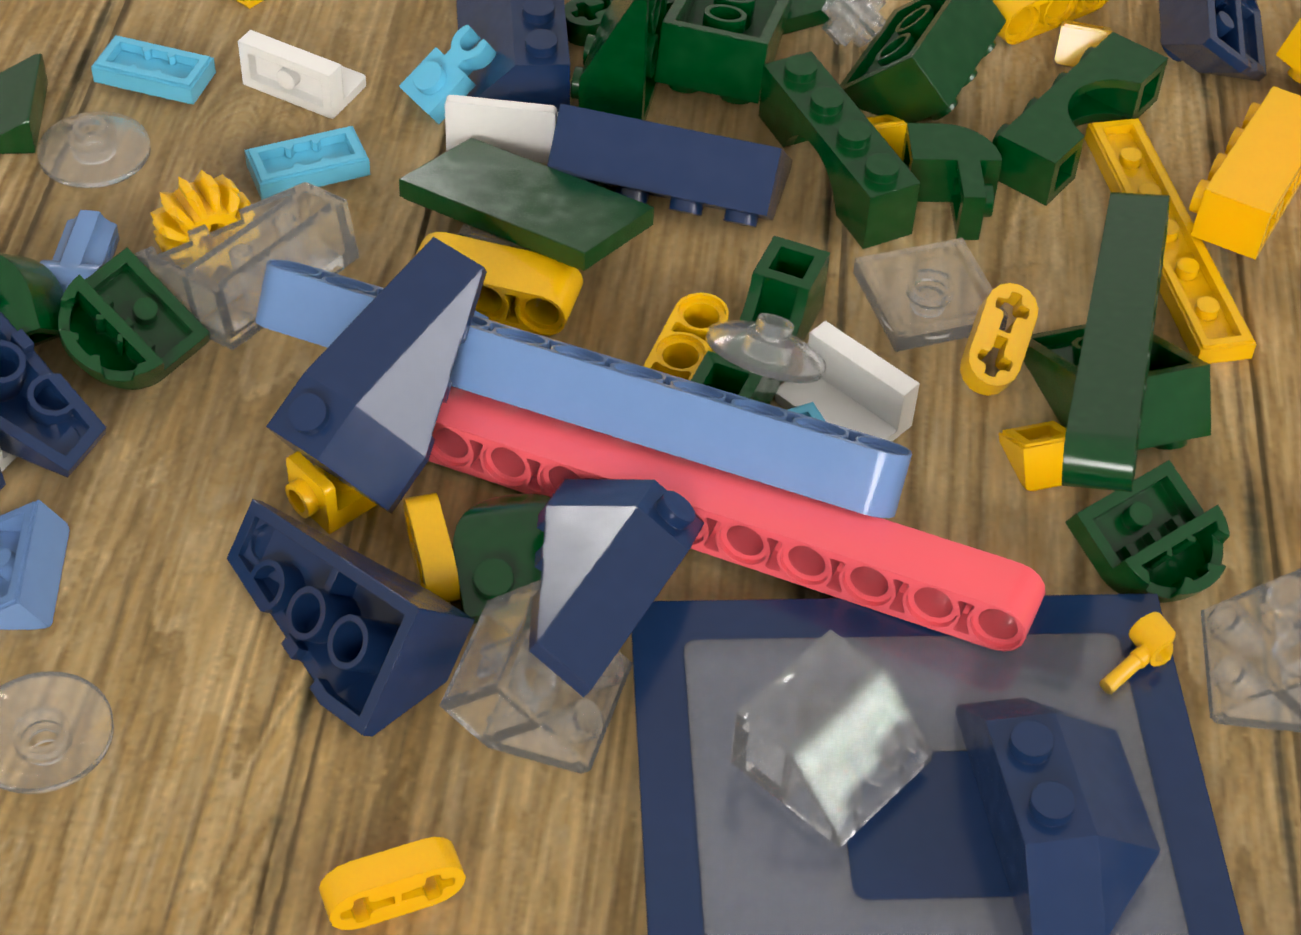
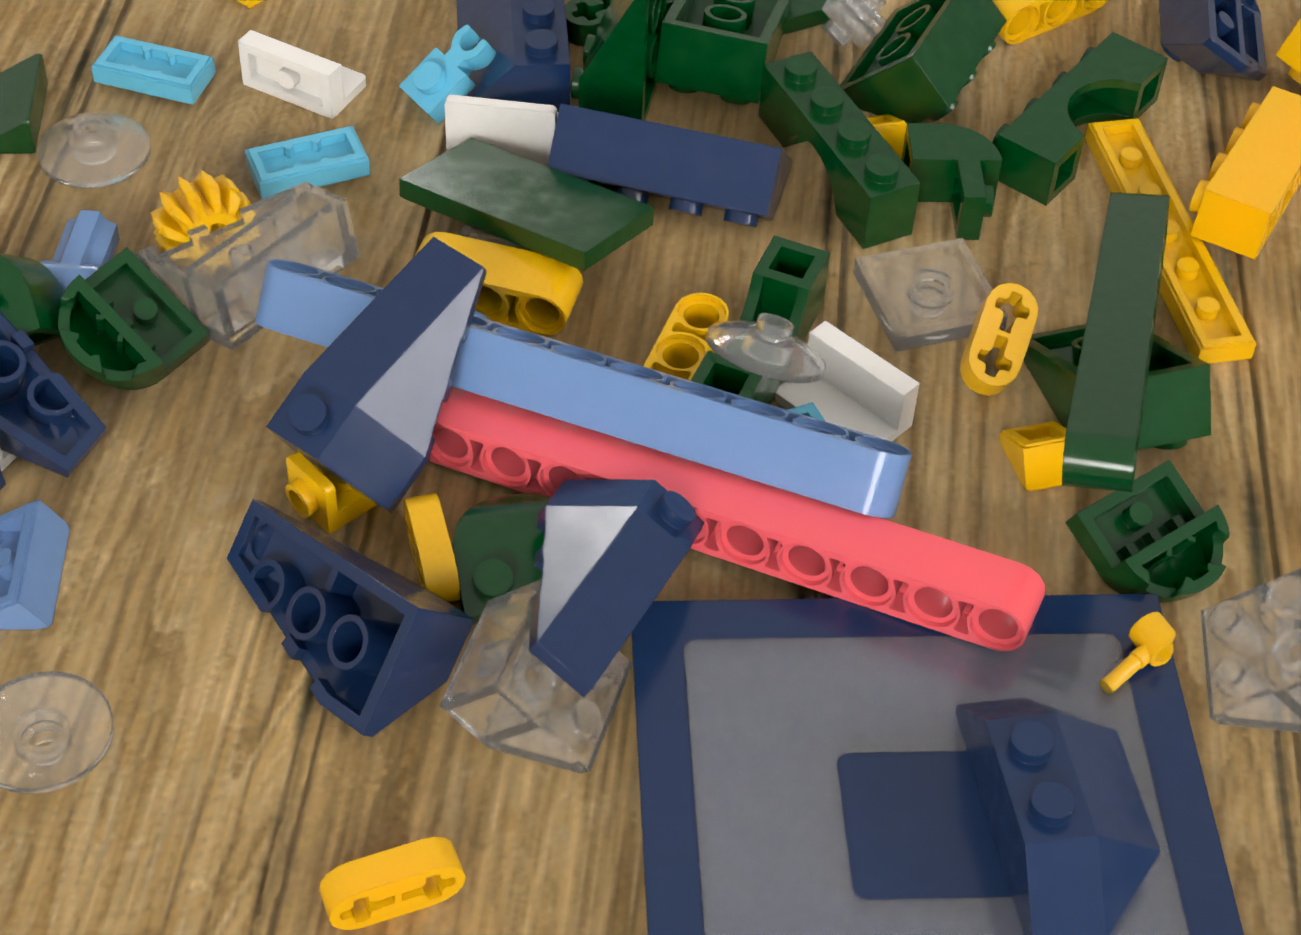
clear slope [730,629,933,848] -> none
yellow slope [1055,19,1113,67] -> none

